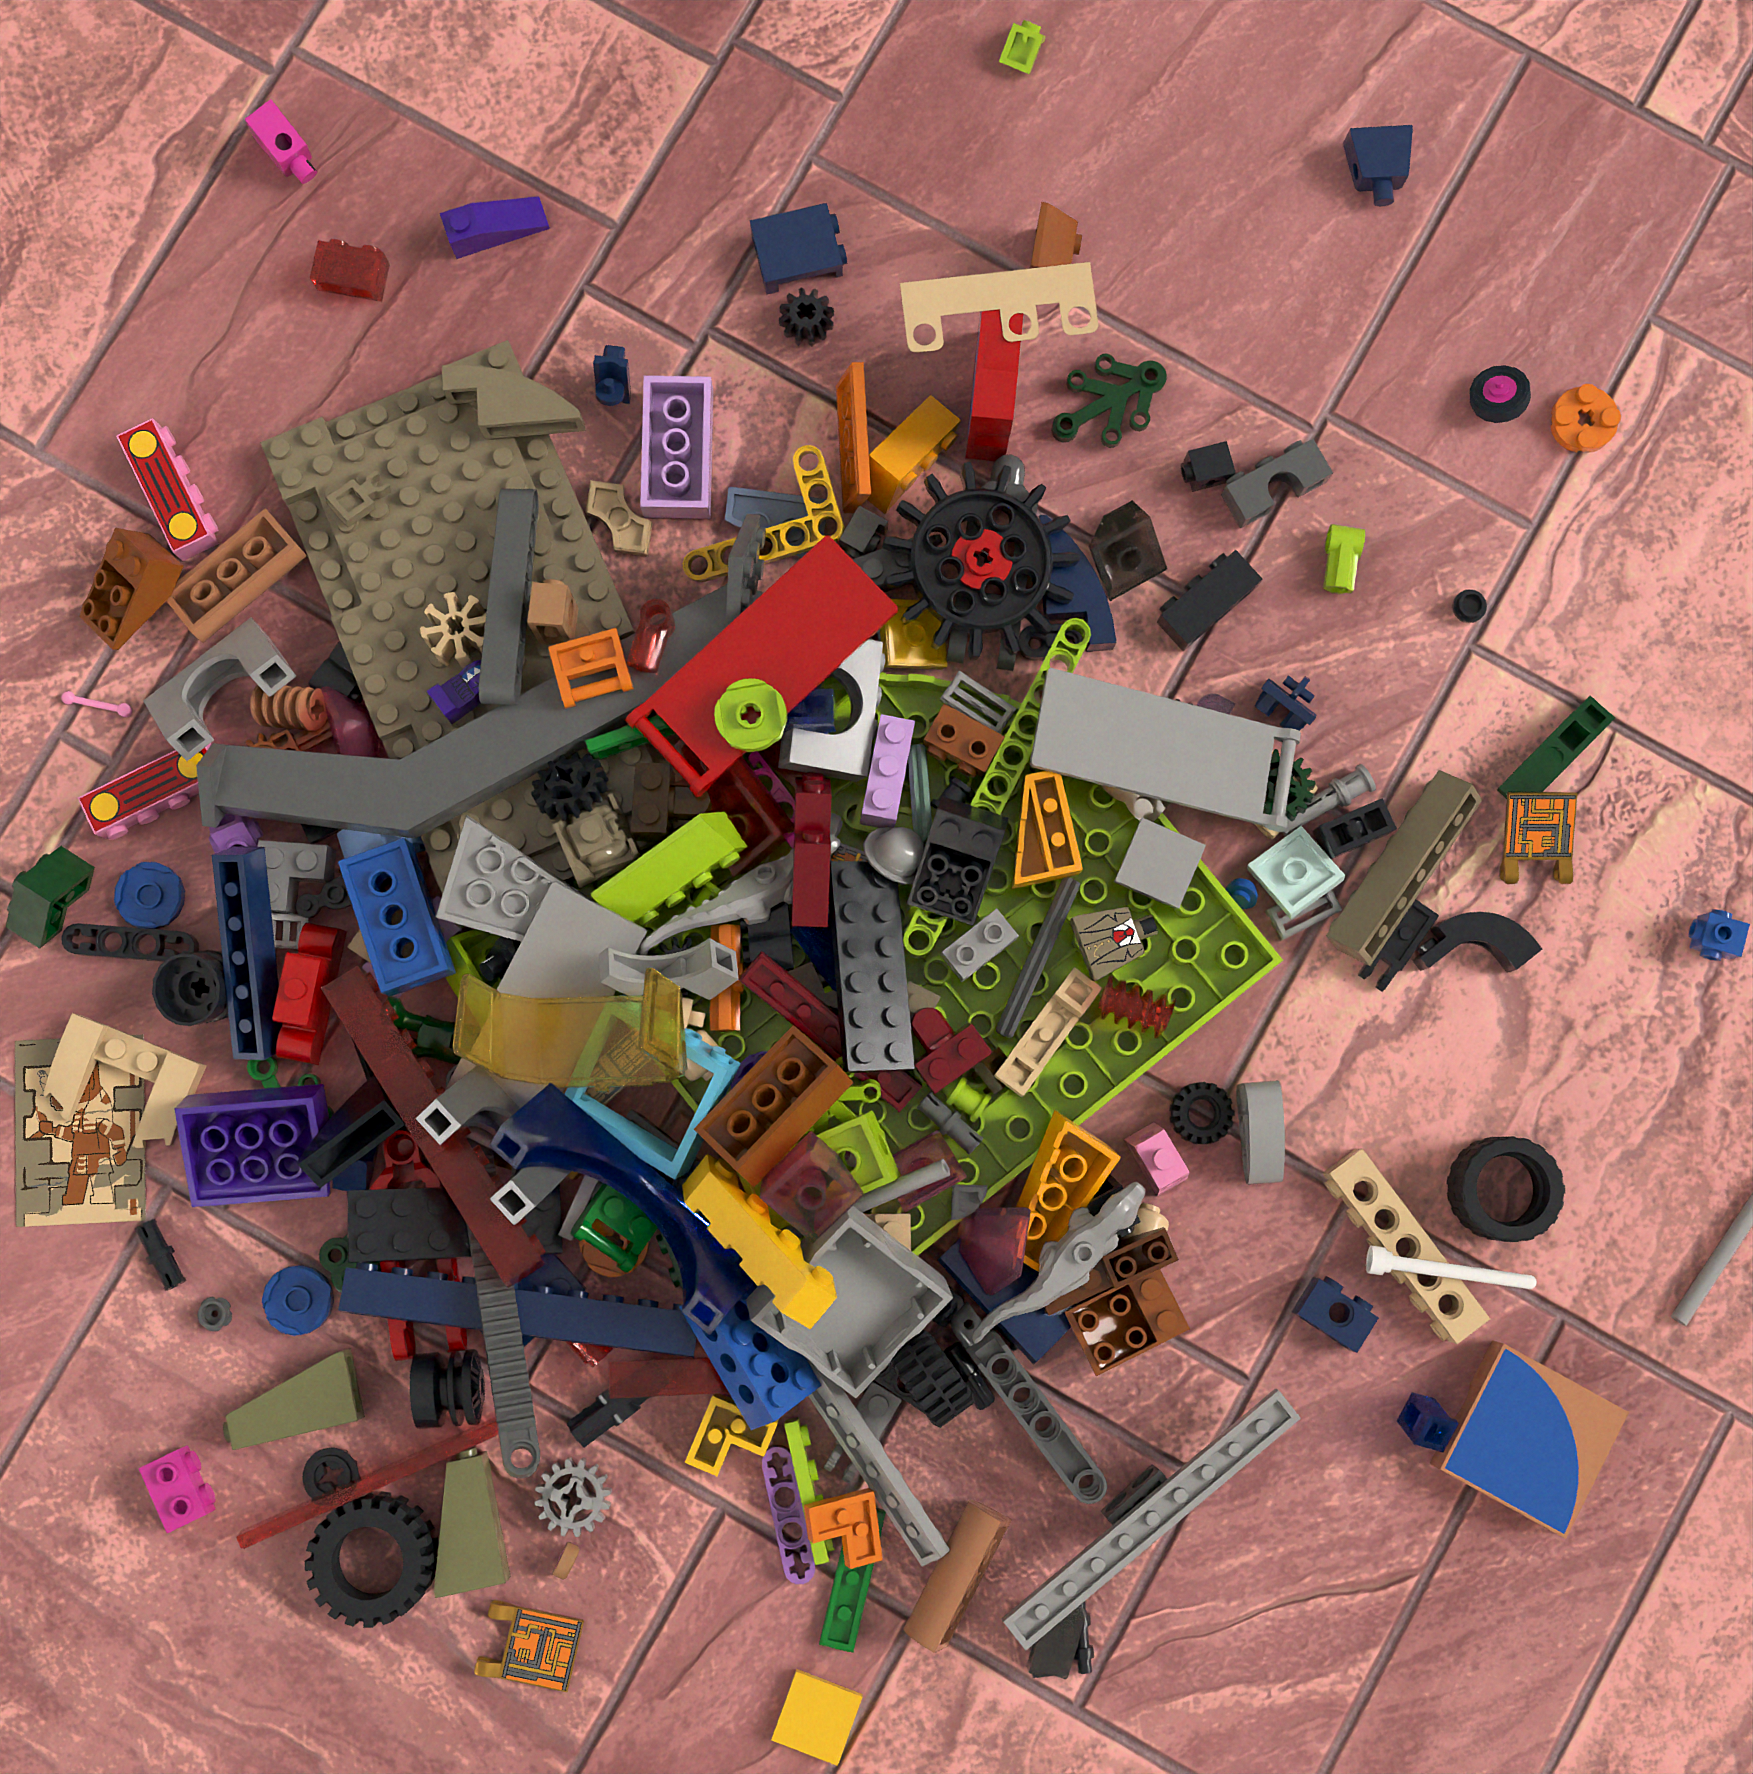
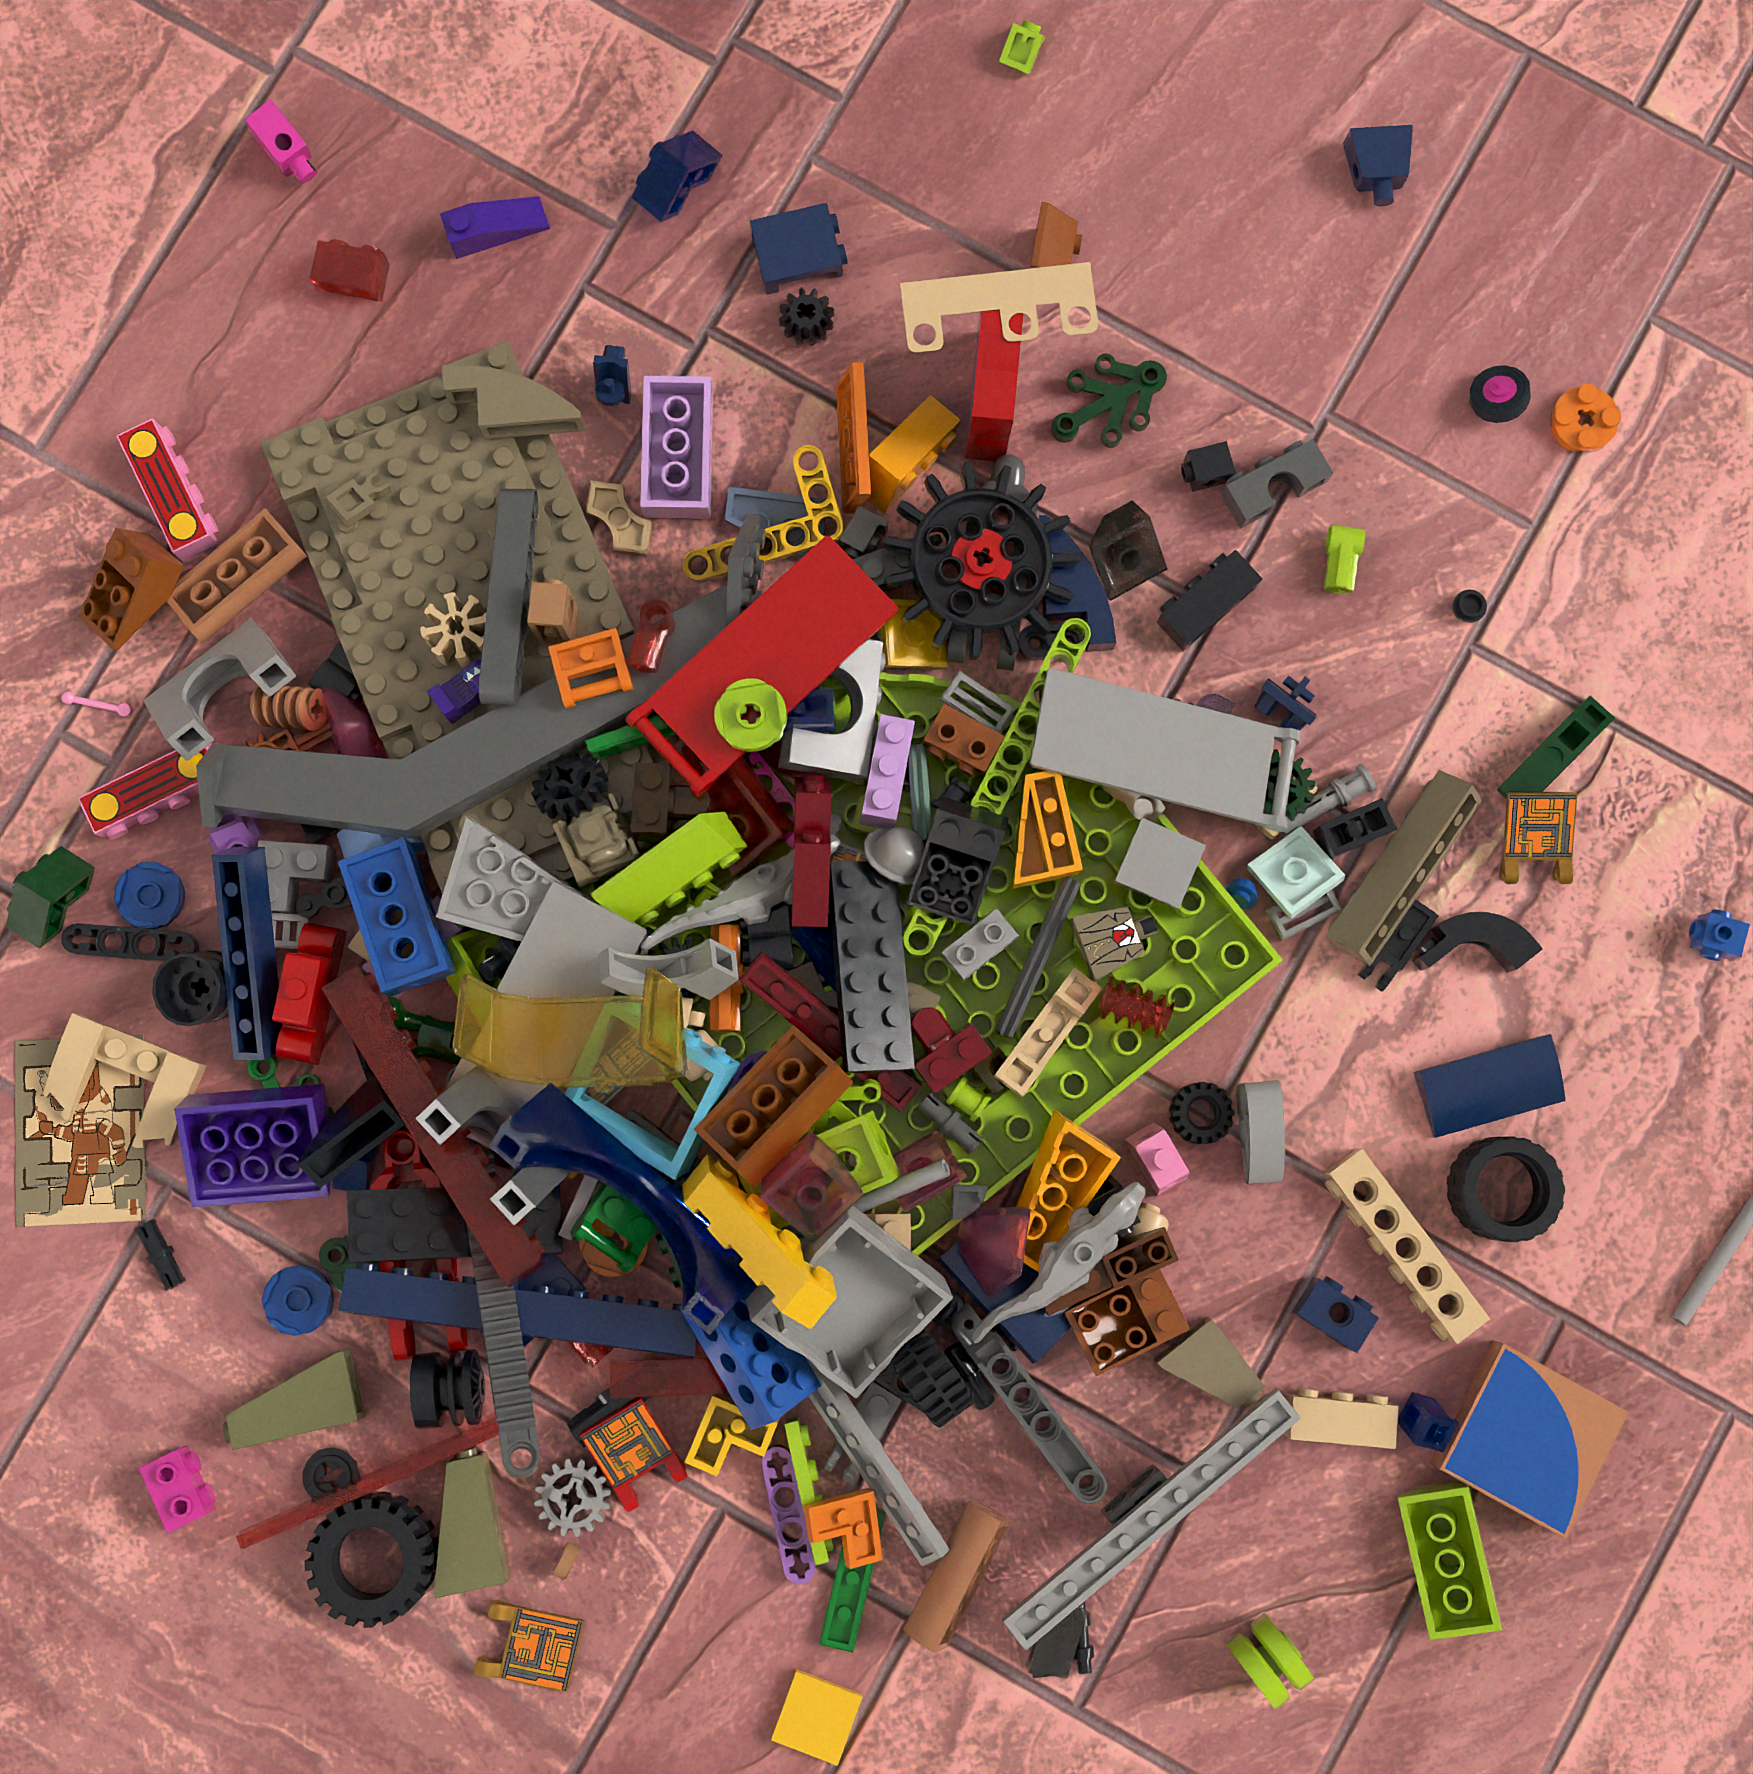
dark grey plate [197,1297,232,1331] -> none
white piece [1366,1245,1537,1289] -> none
none -> flag [579,1397,688,1512]
none -> clear blue brick [632,131,723,222]
none -> dark tan slope [1153,1317,1265,1408]
none -> lime wheel [1226,1613,1315,1710]
none -> tan brick [1284,1388,1398,1449]
none -> lime brick [1398,1482,1502,1640]
none -> dark blue slope [1414,1034,1566,1138]

